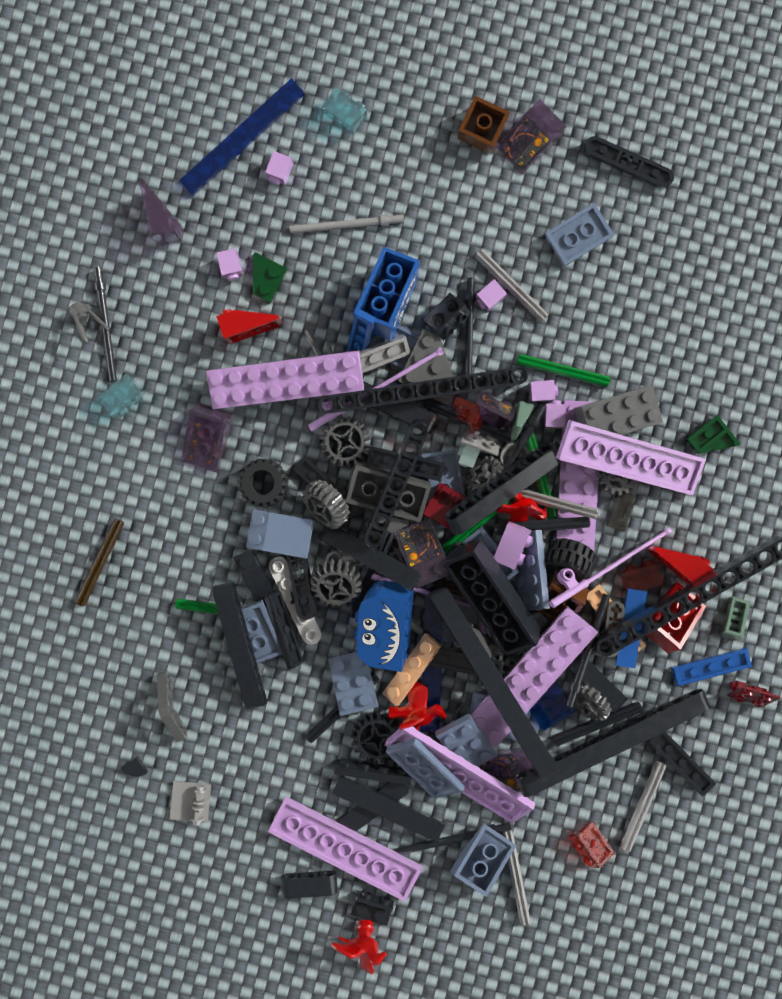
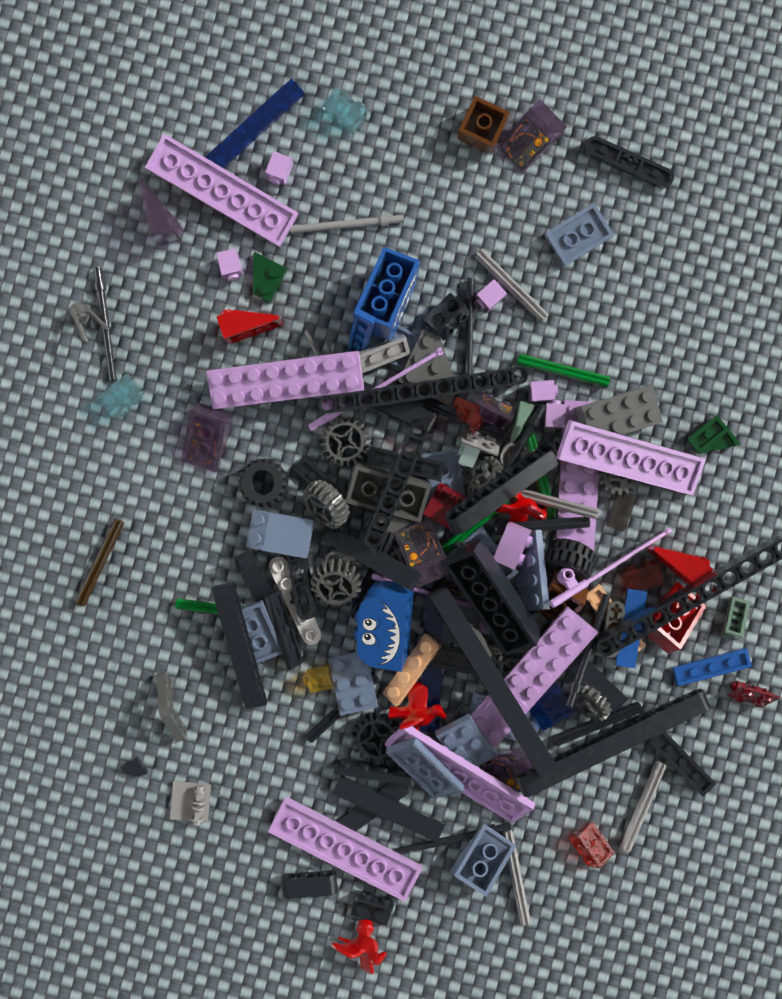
none -> lavender plate [145,134,299,247]
none -> clear yellow brick [303,663,333,693]

